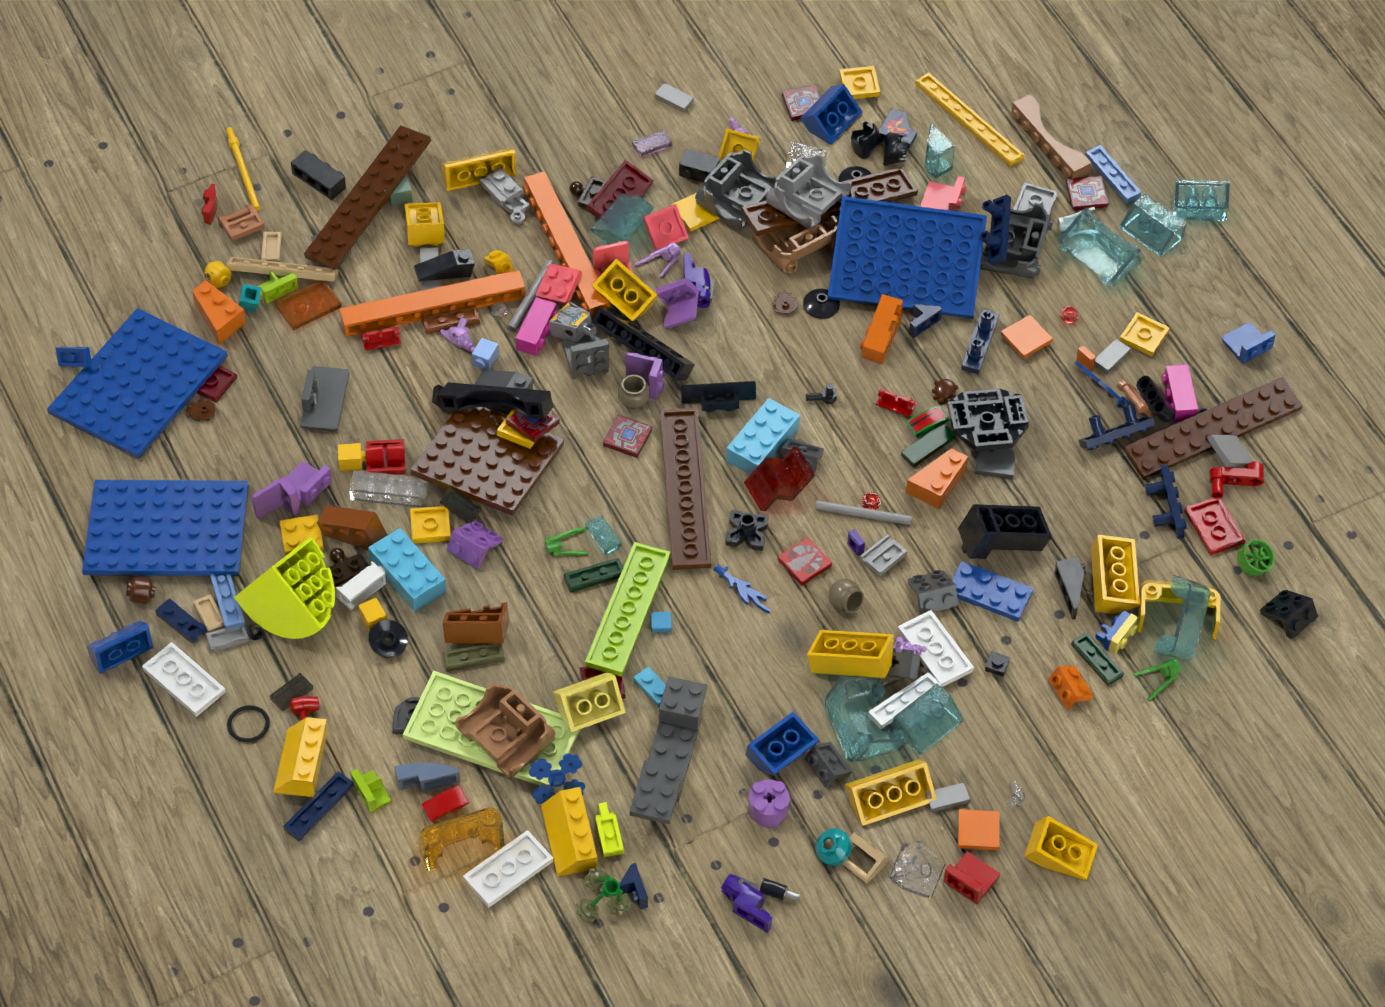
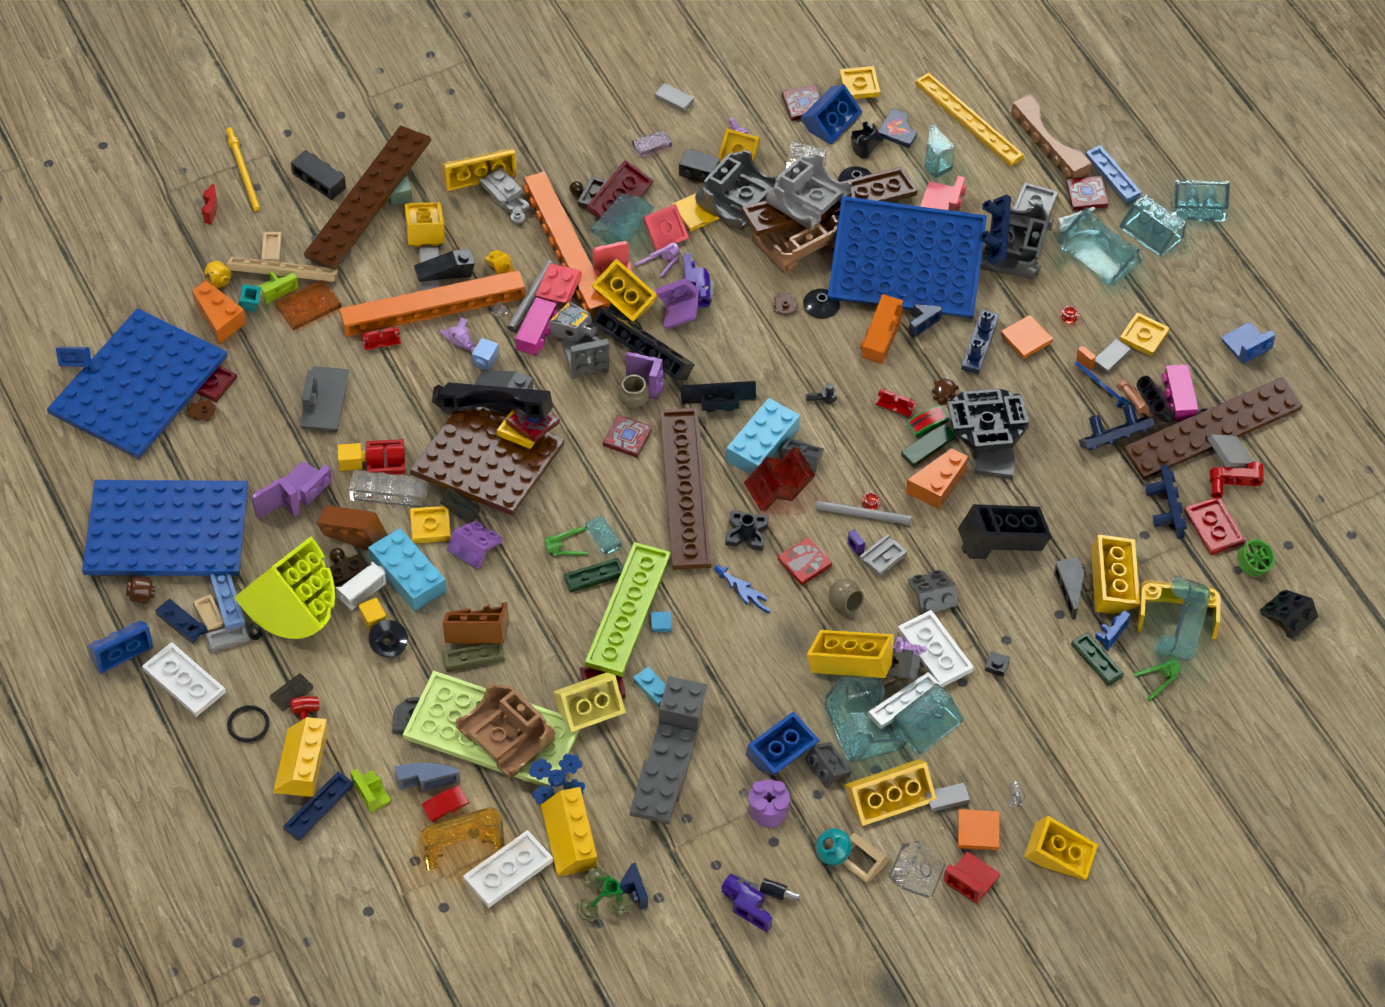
nougat plate [218,204,265,241] -> none
yellow plate [280,514,324,556] -> none
dark orange tile [422,305,480,334] -> none
neon yellow hinge [596,802,624,857] -> none
black hair [883,133,908,166] -> none
plate [952,561,1033,622] -> none
orange bracket [1048,666,1094,709] -> none
light yellow plate [1108,613,1138,654] -> none

